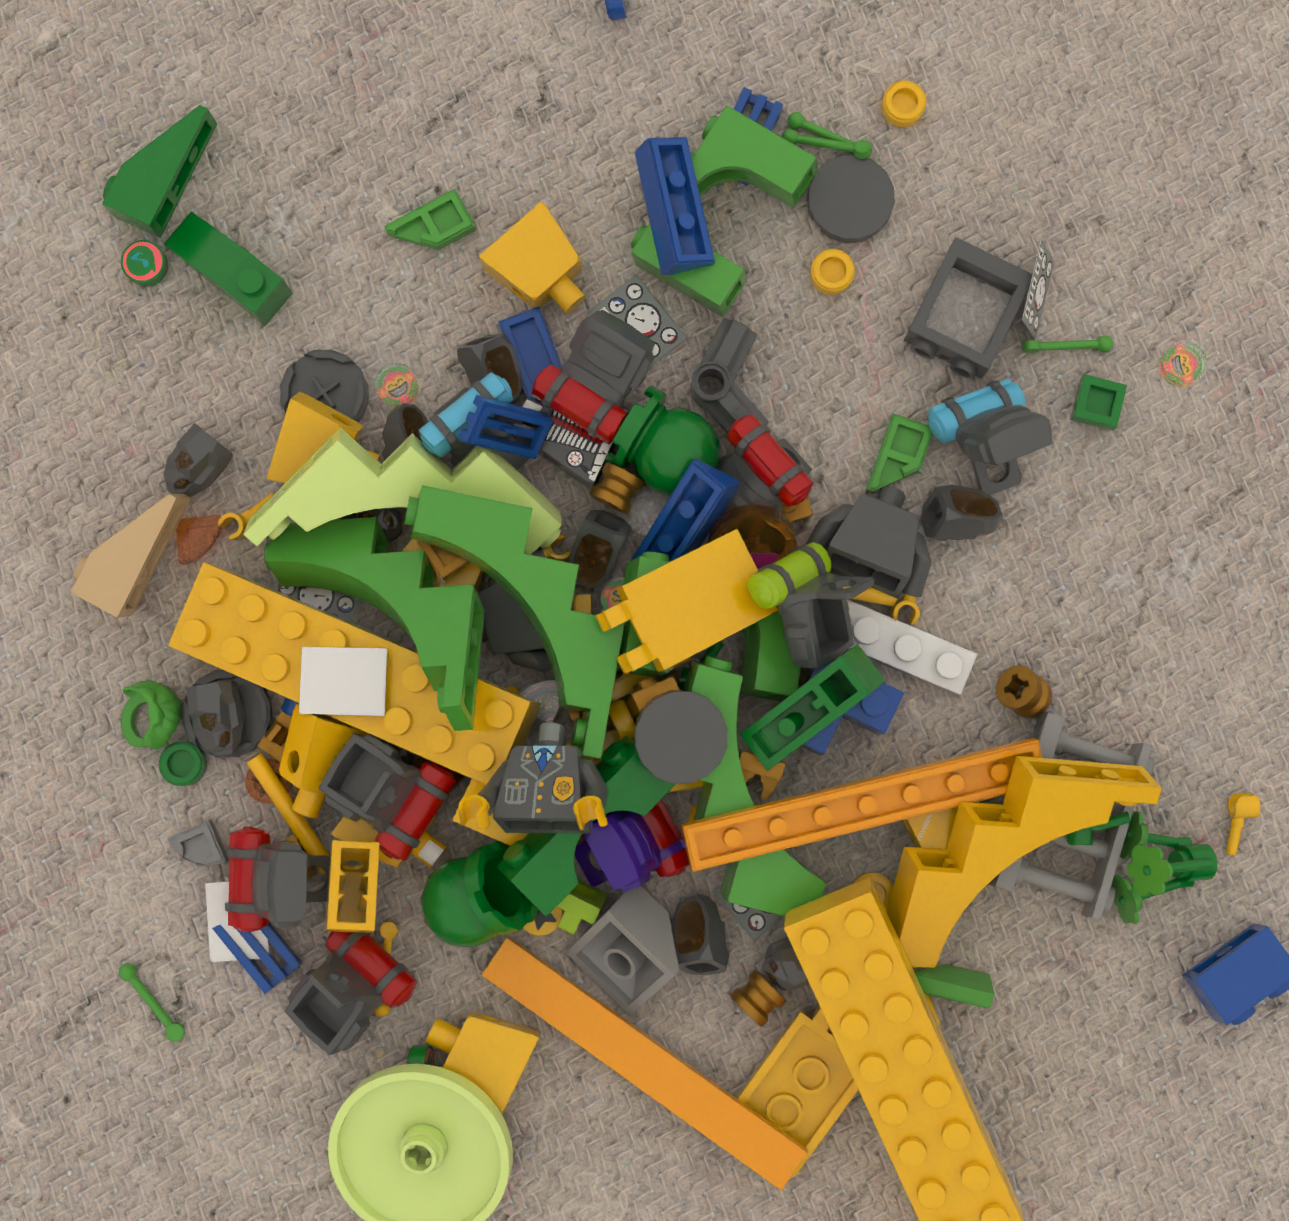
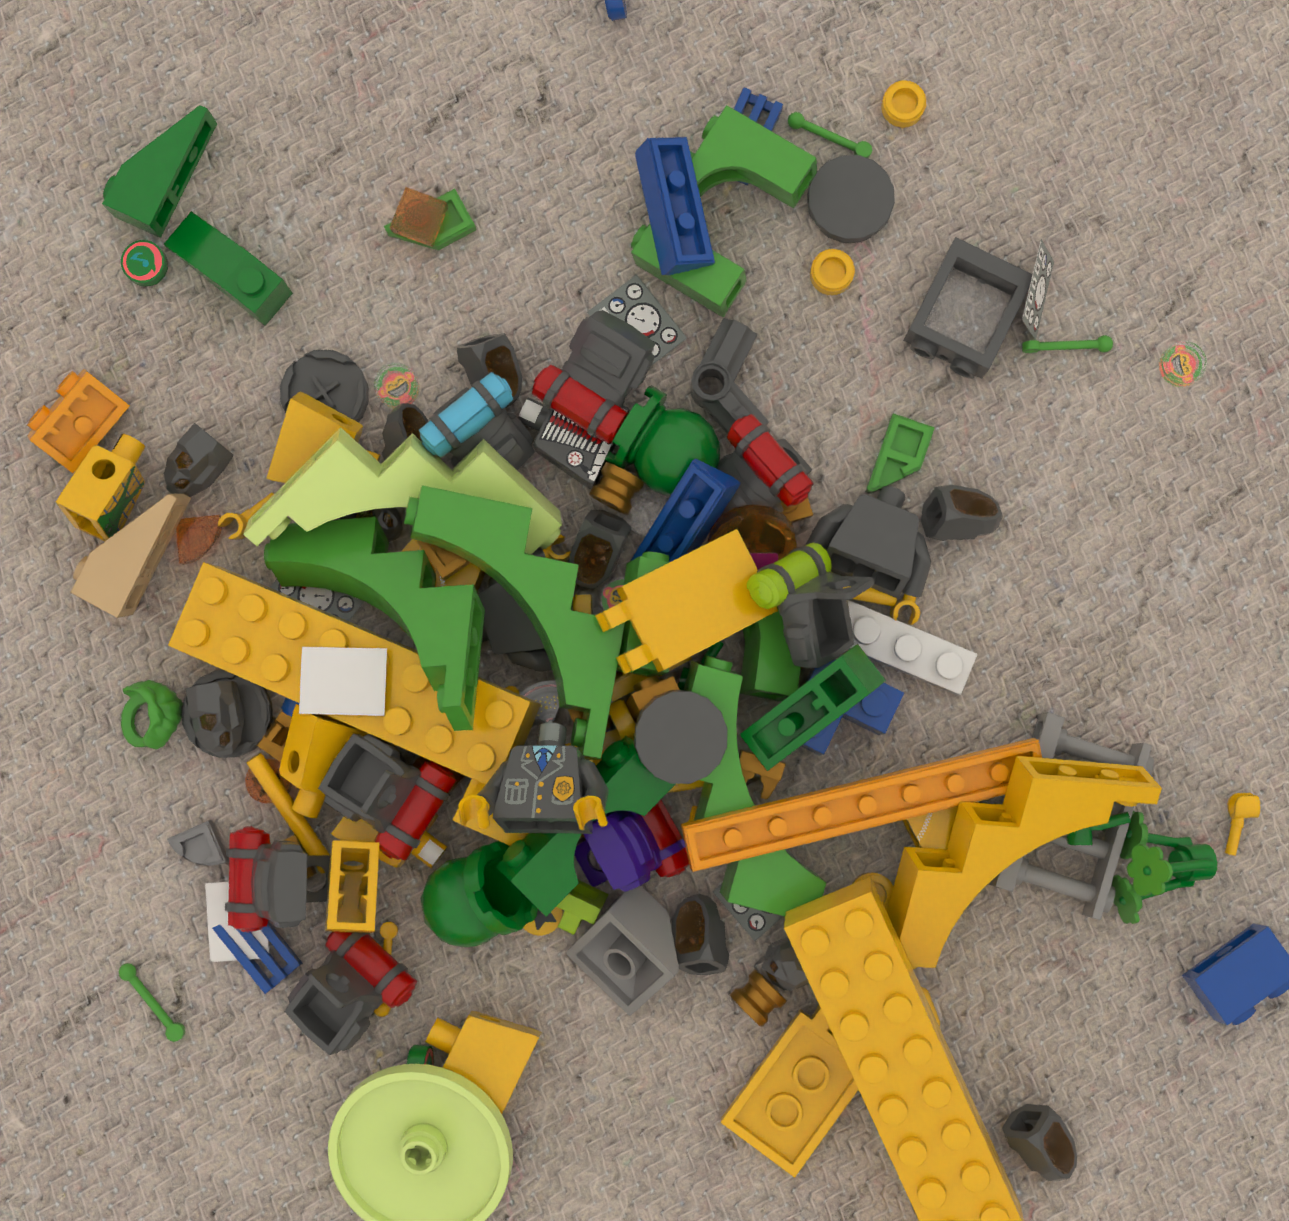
green tile [159,741,207,786] -> none
blue tile [458,395,554,459] -> none
yellow torso [479,201,586,314] -> none
light orange tile [482,936,808,1191] -> none
blue tile [498,307,562,402] -> none
bright green hinge [782,129,871,159] -> none
bright green tile [914,964,994,1008] -> none
dark grey piece [928,379,1052,495] -> none
pearl gold wheel [996,665,1052,719] -> none
green plate [1070,374,1127,431] -> none
none -> light orange bracket [27,369,130,473]
none -> yellow torso [56,434,145,542]
none -> clear orange plate [390,187,448,247]
none -> dark grey rock [1002,1104,1077,1181]

